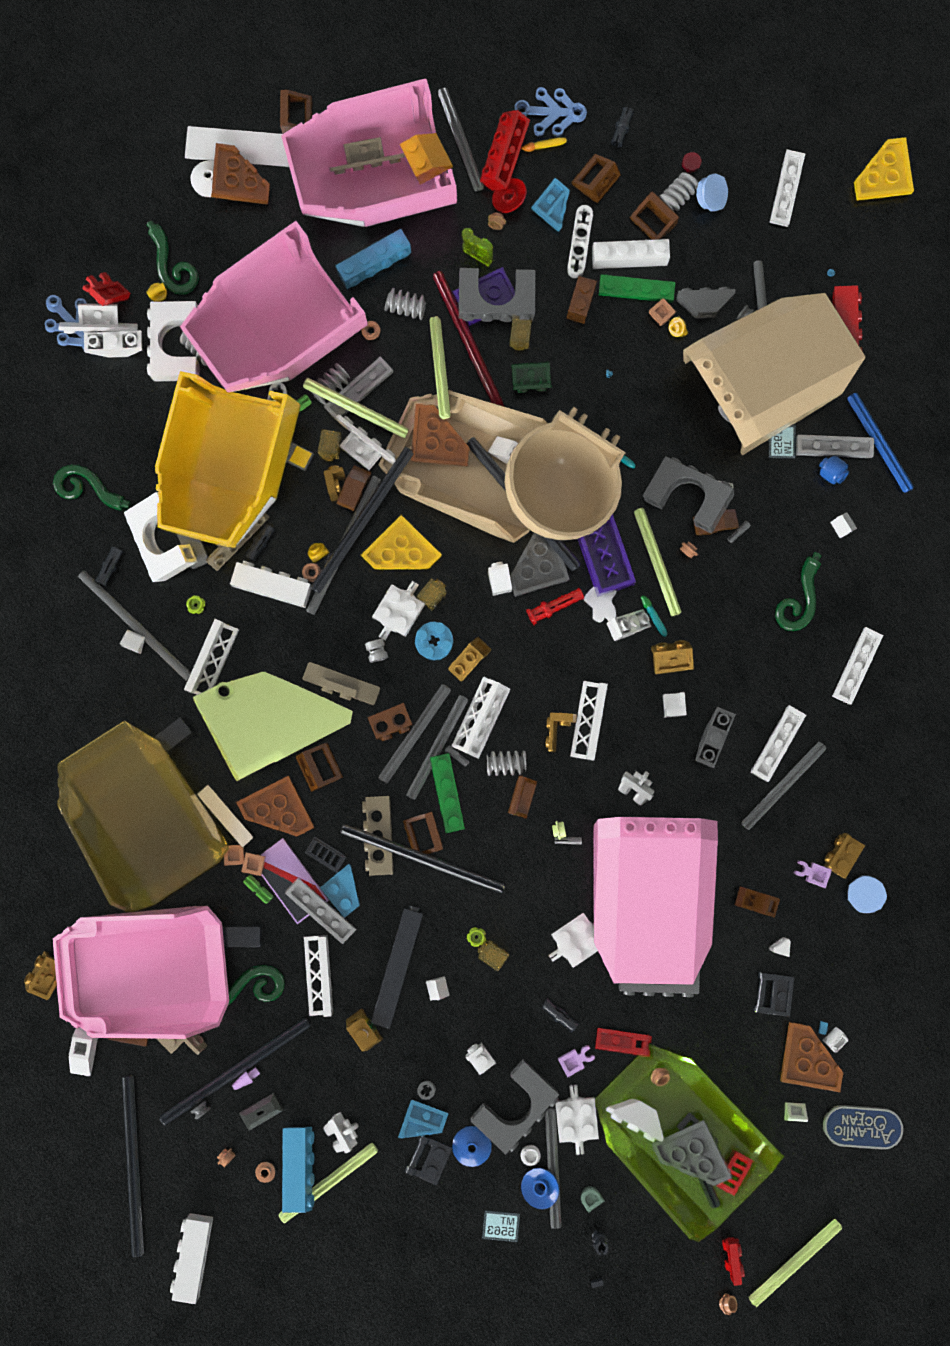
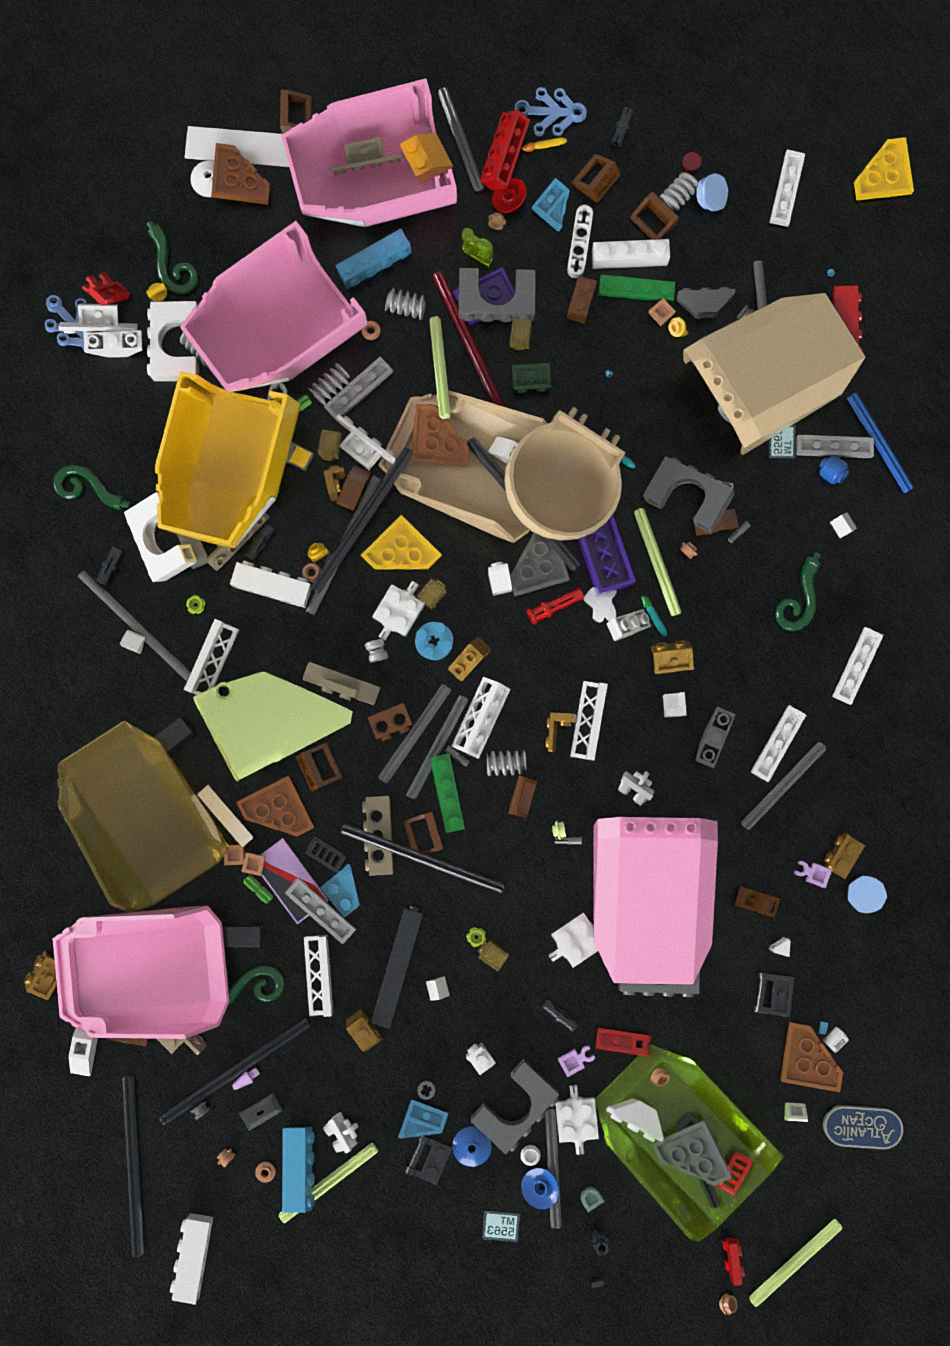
yellowish green axle [303,378,409,438] -> none

